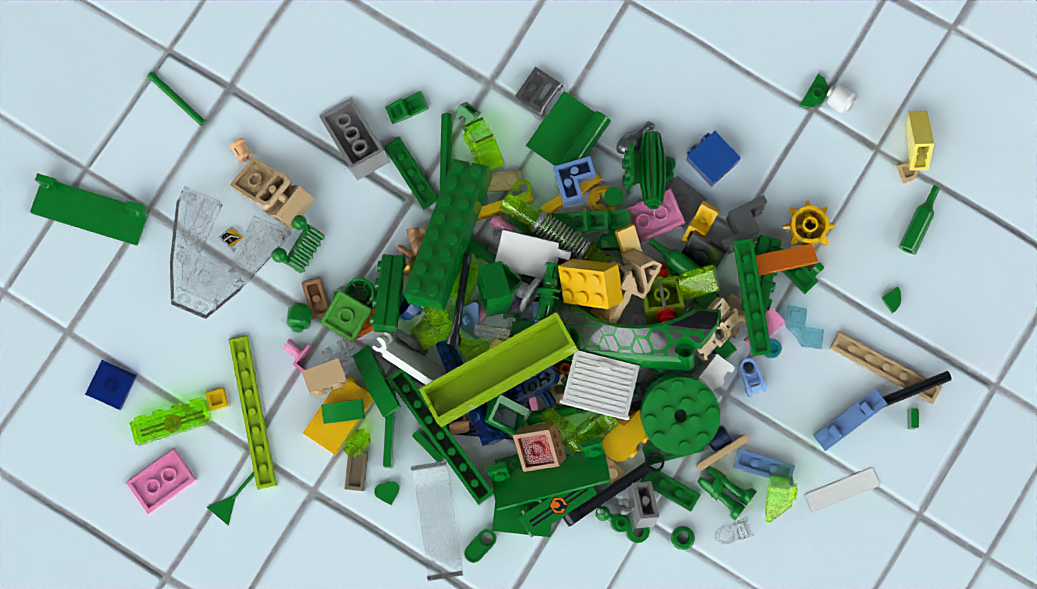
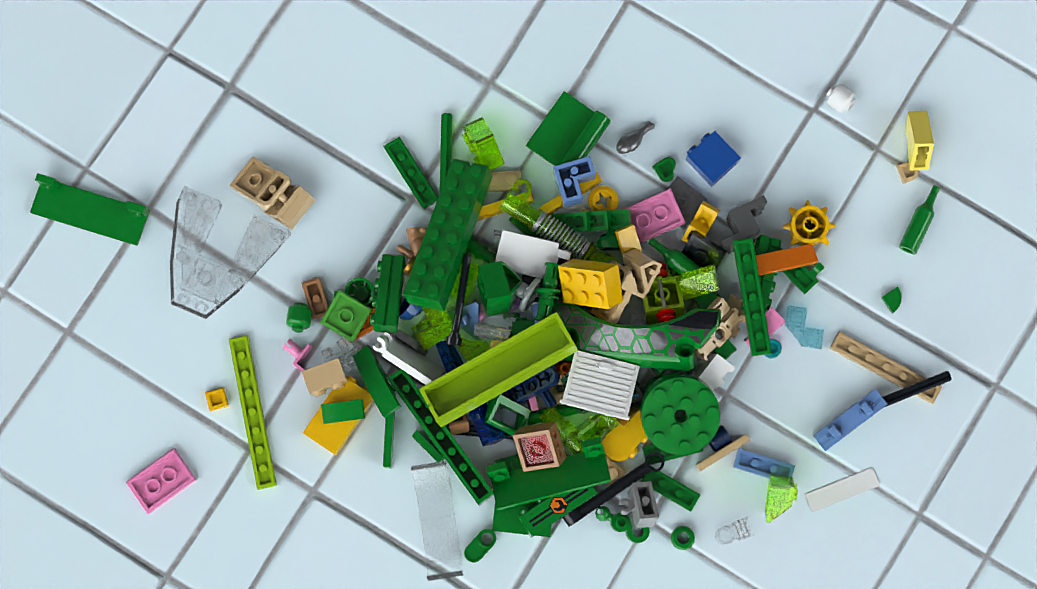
clear blue plate [85,360,137,411] -> none
clear neon green brick [129,397,213,446] -> none
green bar [147,71,206,126] -> none
green piece [207,471,254,526] -> none
slope [218,226,246,252] -> none
light nougat bush [229,138,253,163] -> none
green gear [272,215,325,273] -> none
light grey slope [319,97,390,180] -> none
clear neon green brick [344,429,371,458] -> none
dark tan tile [344,450,368,491] -> none
green tile [374,481,400,506] -> none
green slope [385,91,429,124] -> none
green tile [455,102,481,126] -> none
bright pink pin [490,215,515,232] -> none
flat silver plate [514,67,563,117] -> none
green tile [604,187,623,207] -> none
green plate [622,131,666,209] -> none
green piece [697,466,757,521] -> none
light blue piece [738,358,767,397] -> none
green plate [799,73,828,109] -> none
green tile [907,408,919,430] -> none

